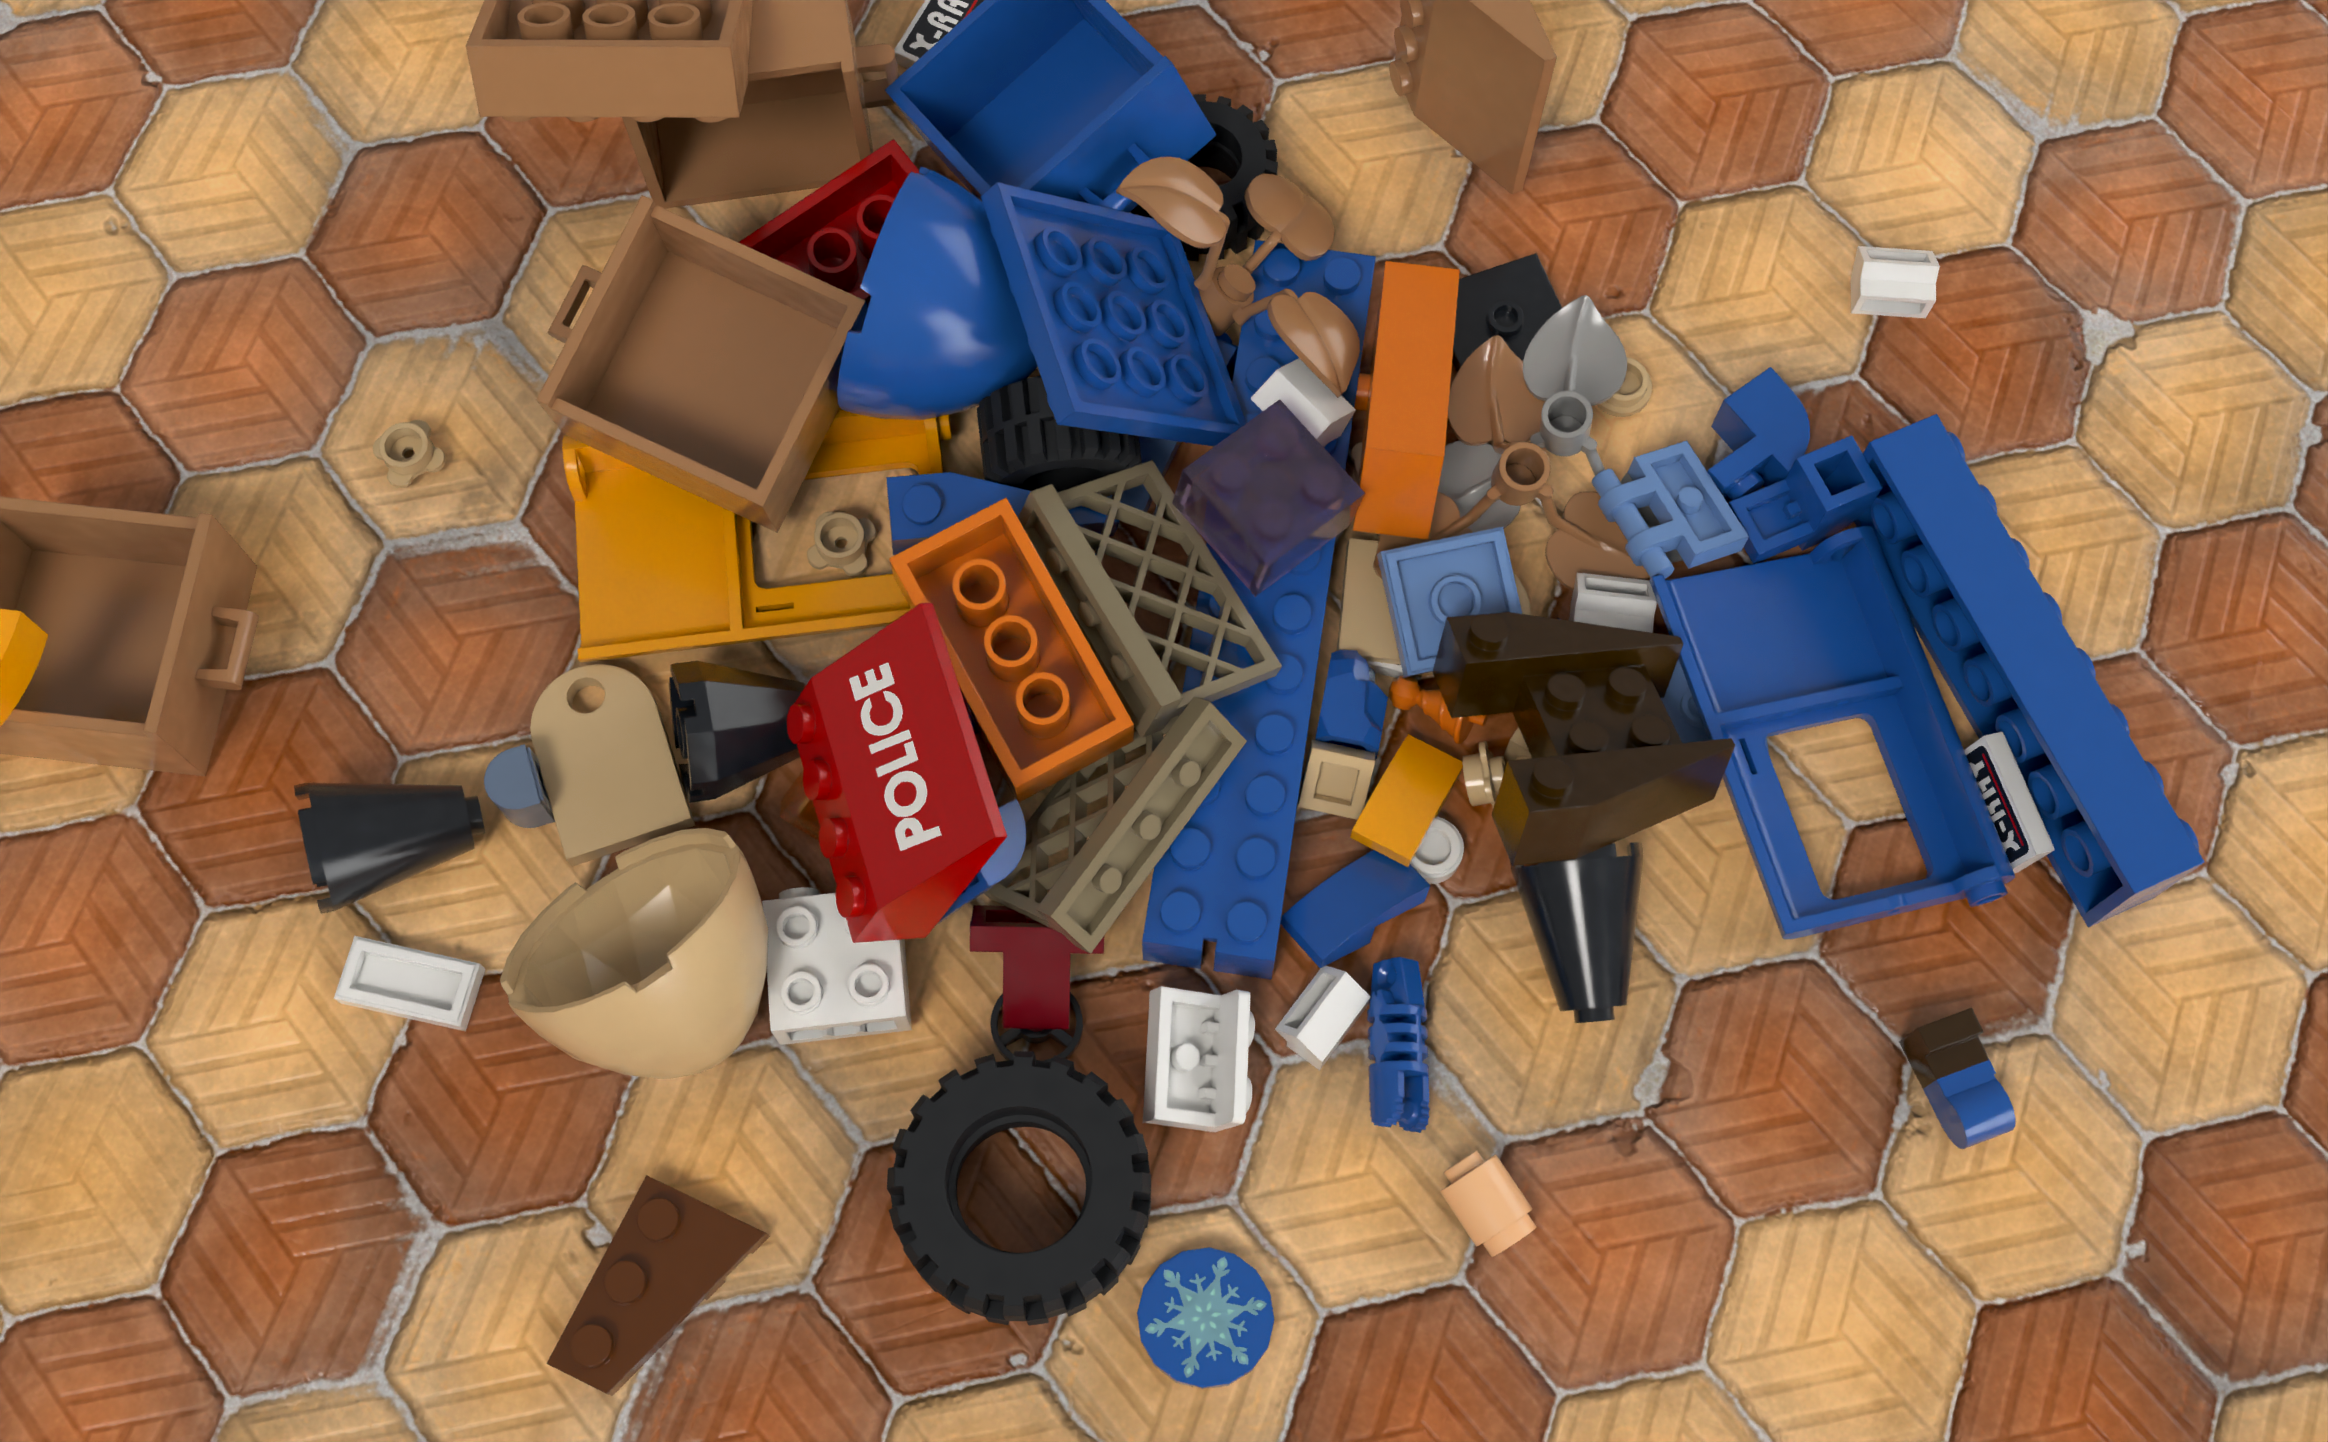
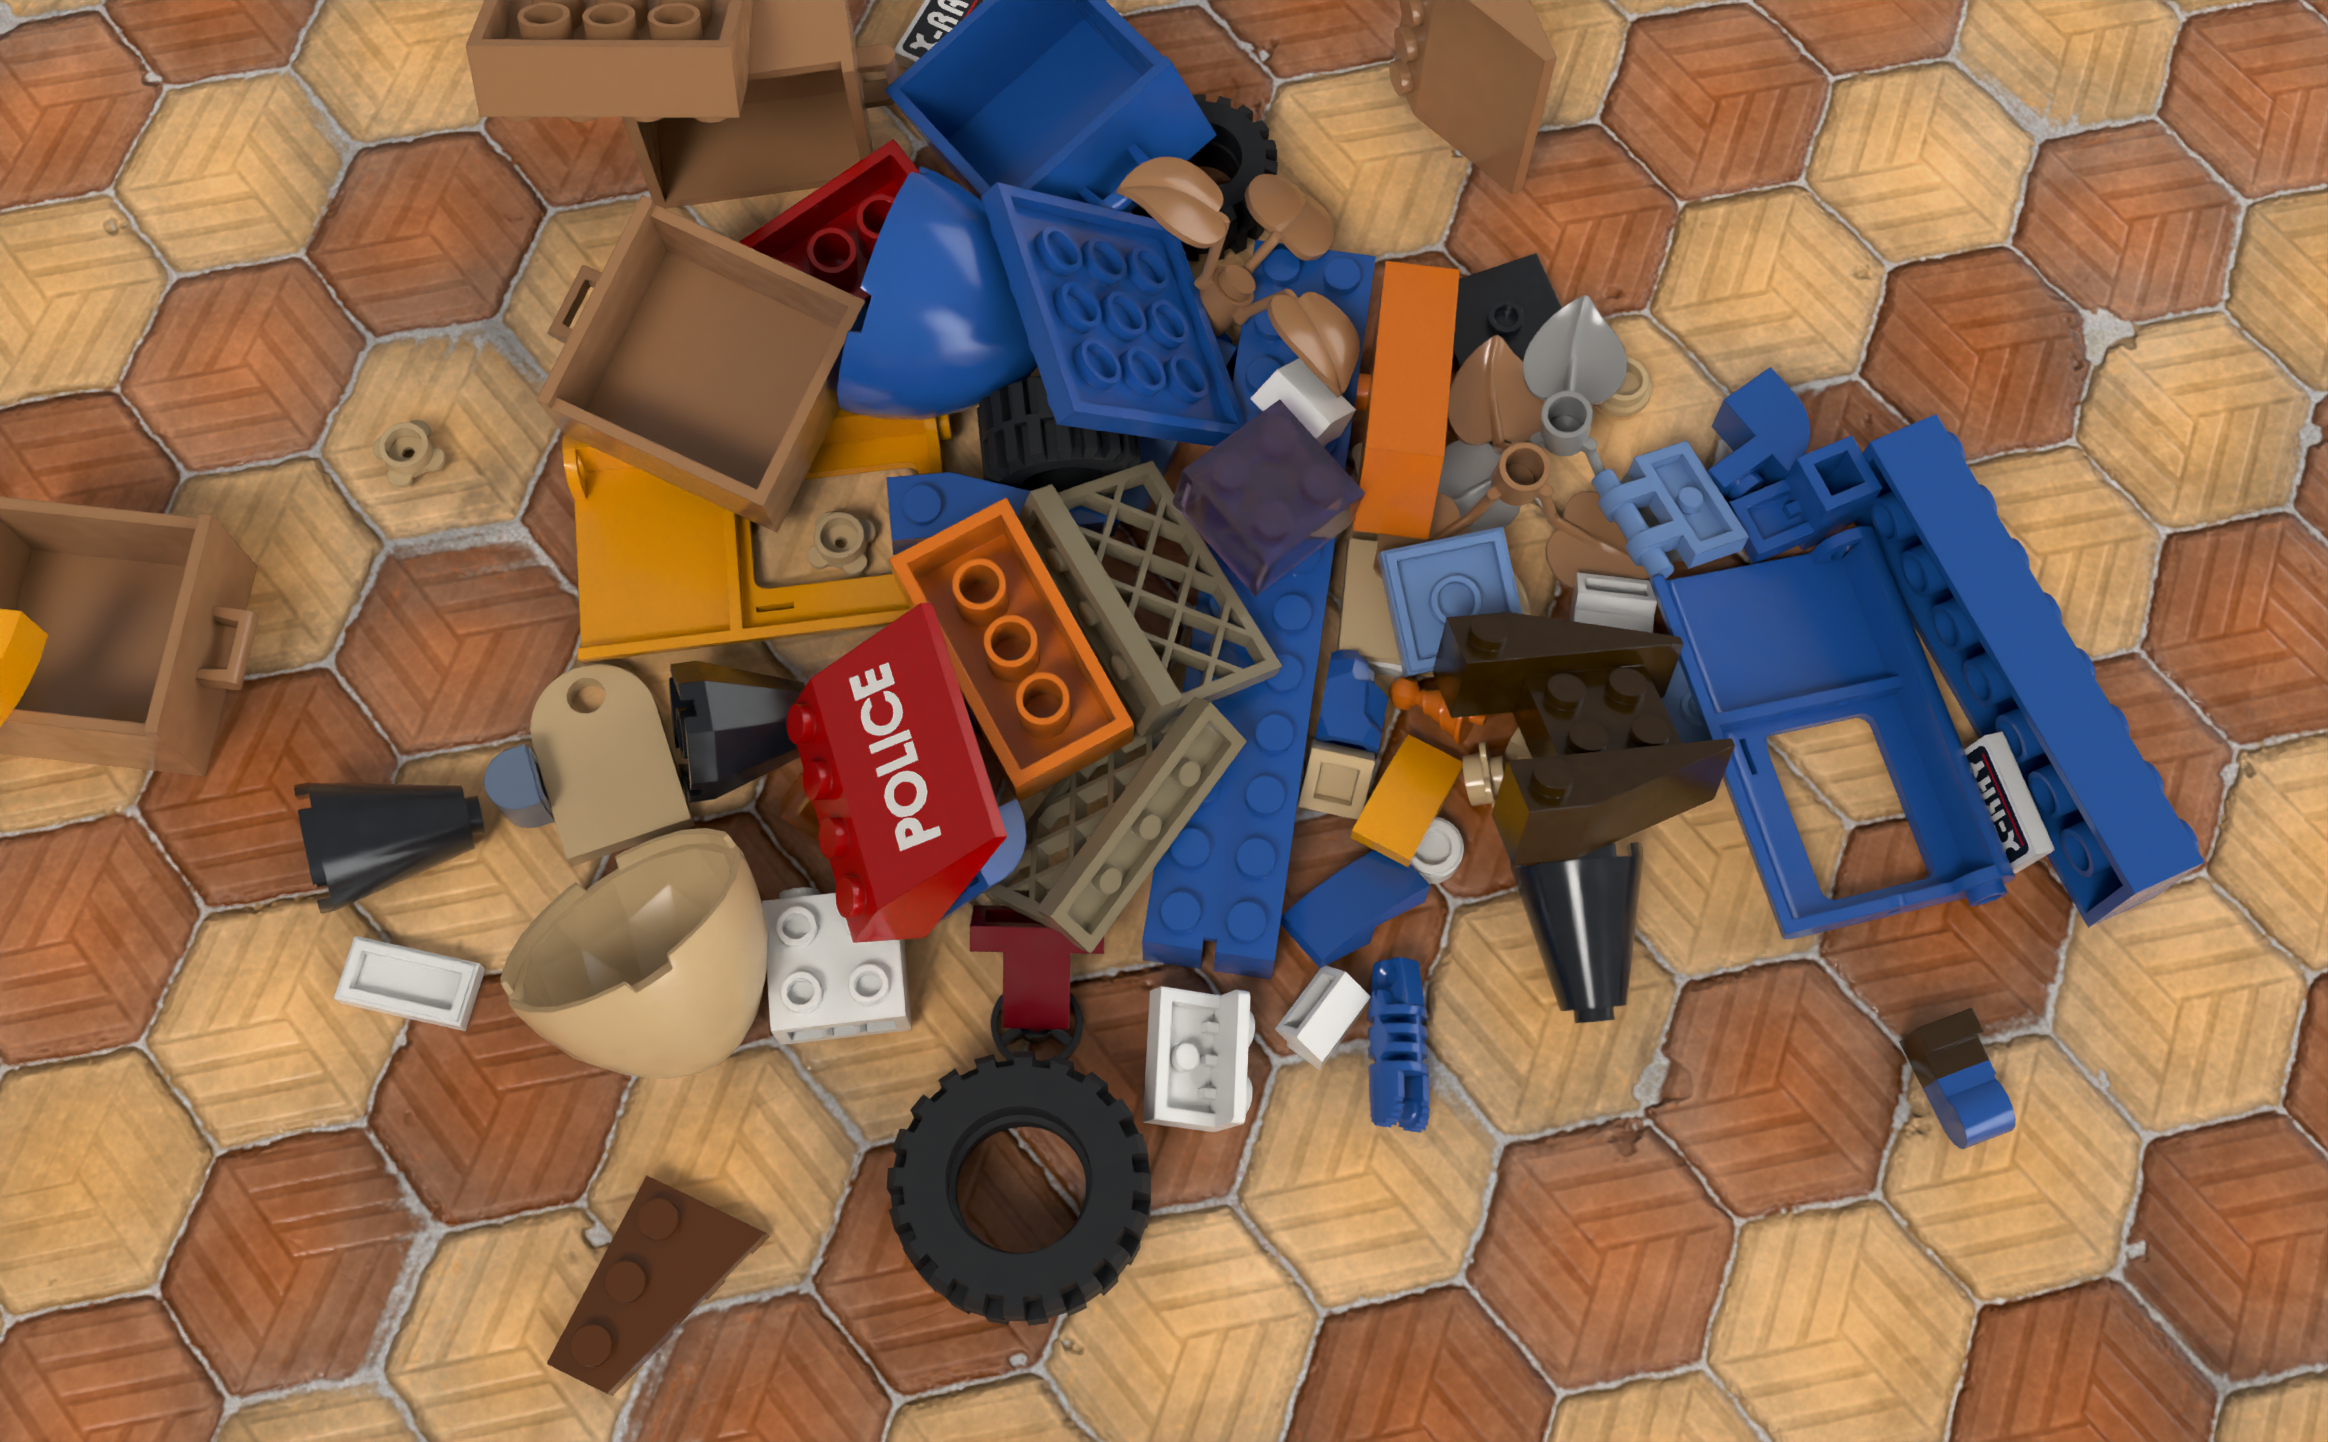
blue tile [1137,1247,1274,1389] -> none
light nougat brick [1440,1150,1537,1257] -> none
white piece [1850,246,1940,318] -> none

